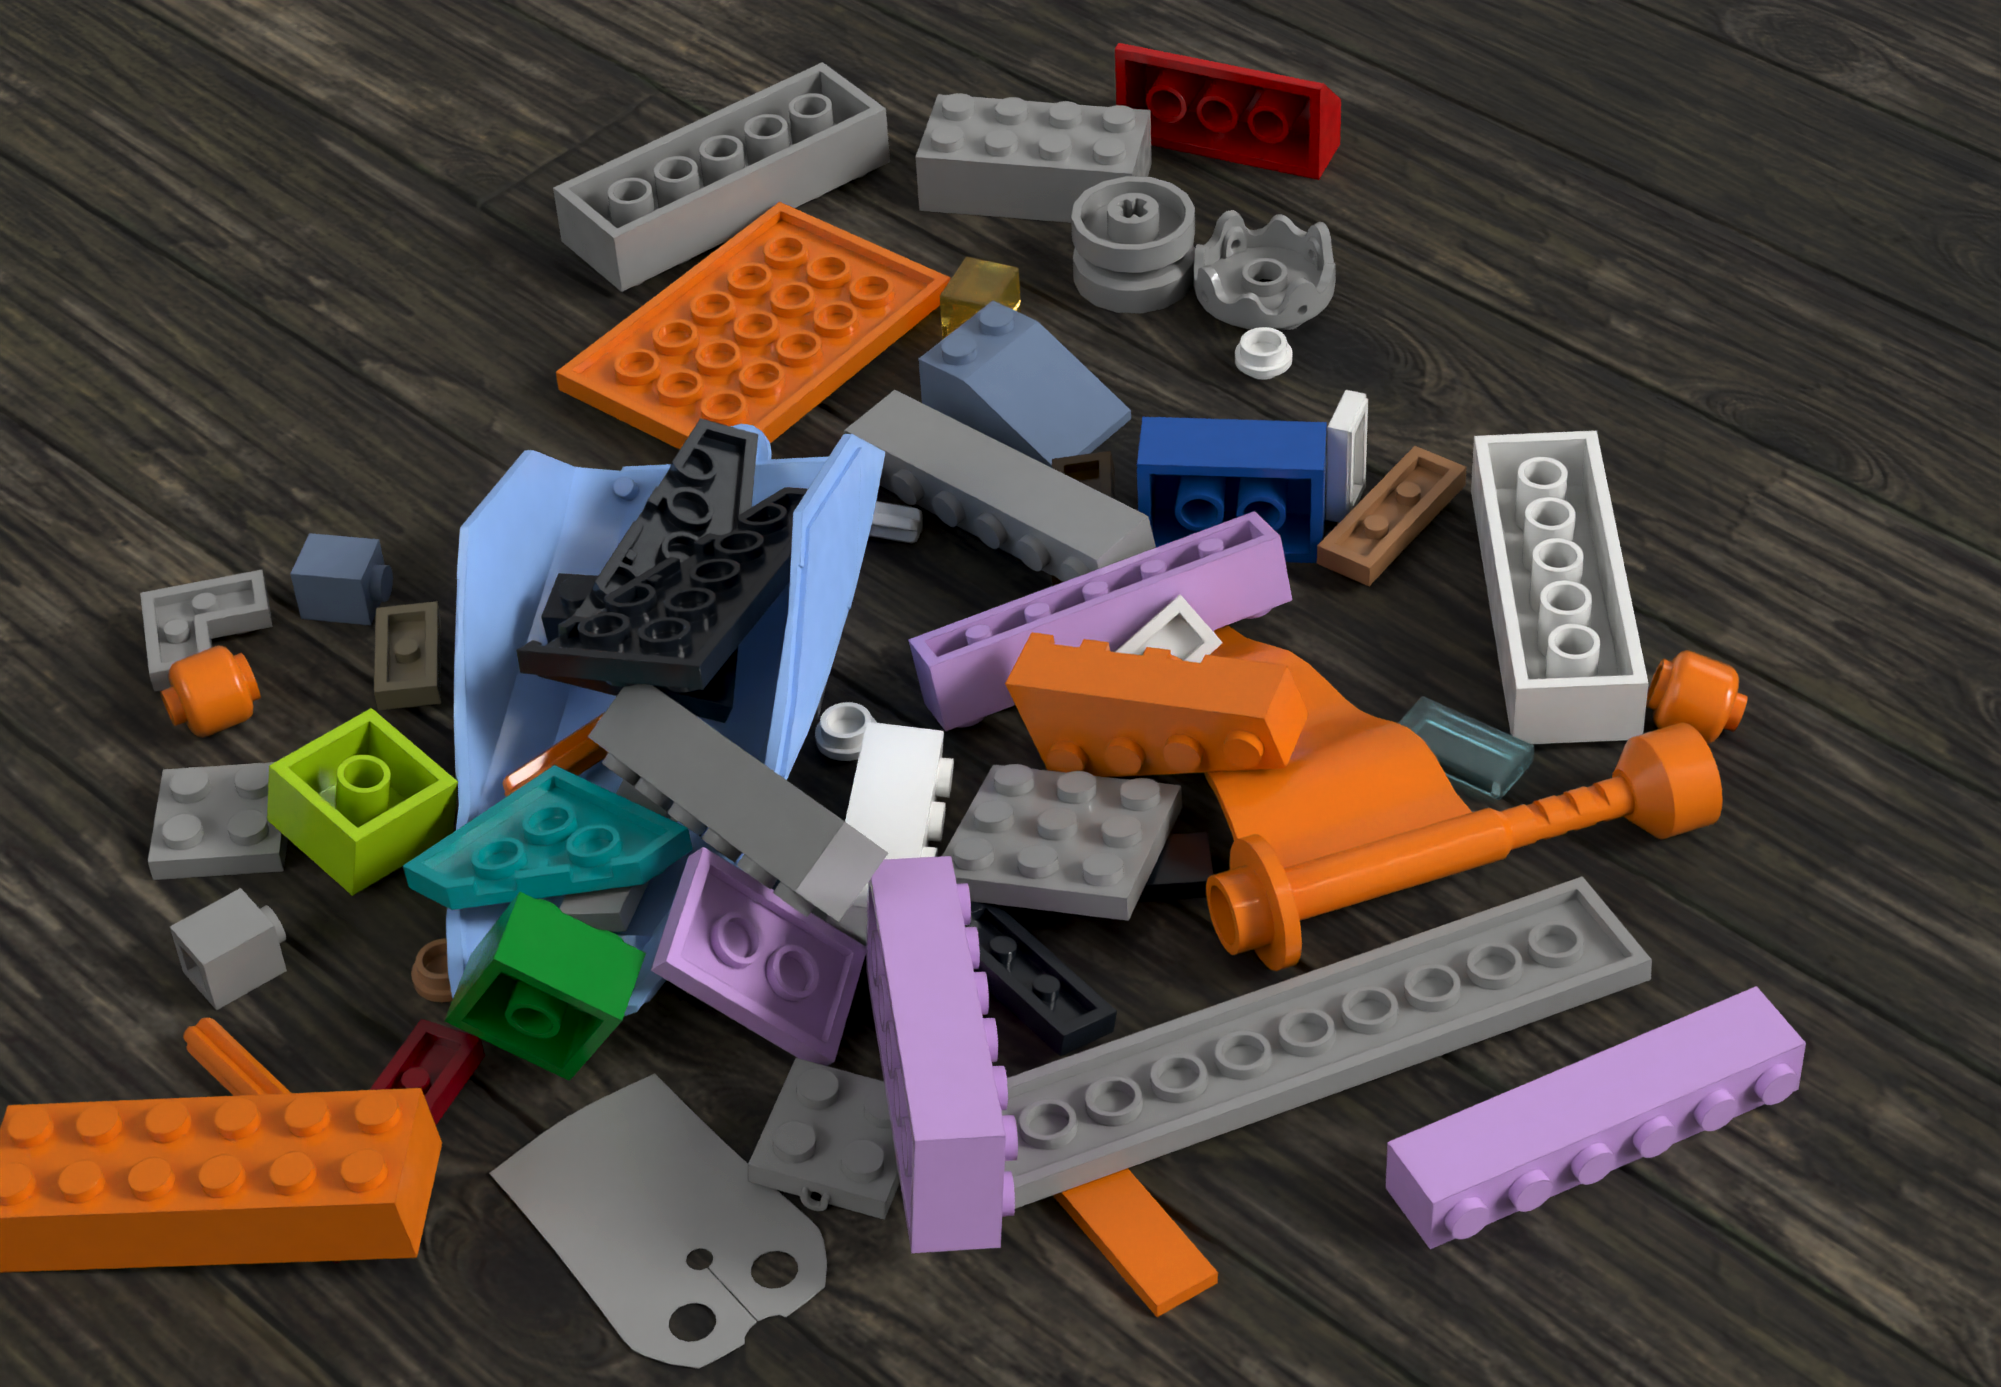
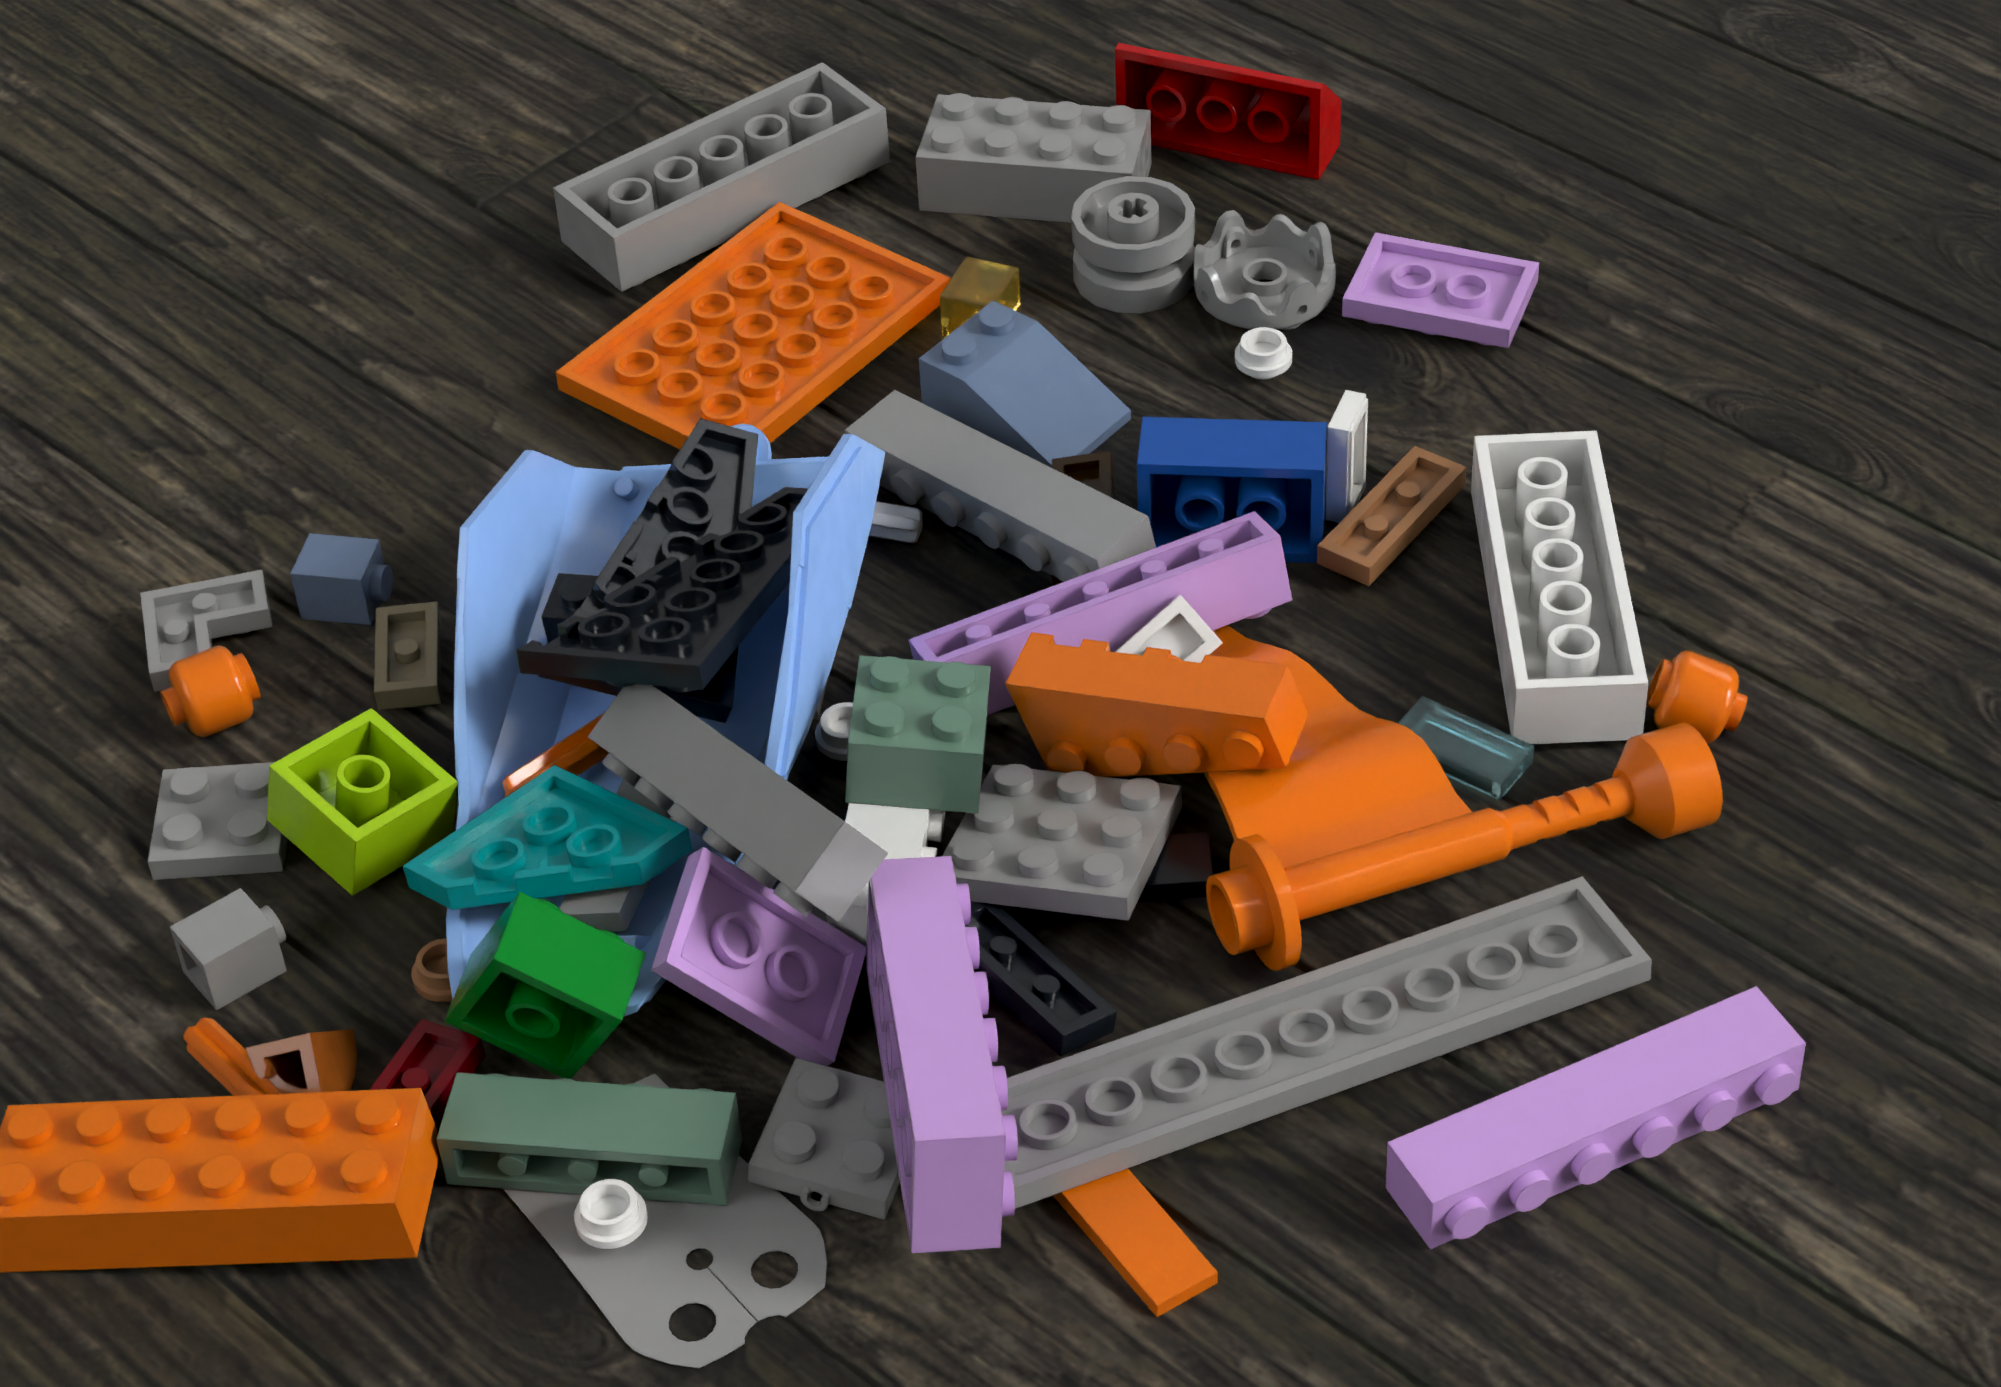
none -> dark orange brick [246,1029,357,1094]
none -> sand green brick [436,1073,742,1205]
none -> white plate [574,1179,648,1249]
none -> sand green brick [845,655,991,814]
none -> lavender plate [1342,232,1539,348]

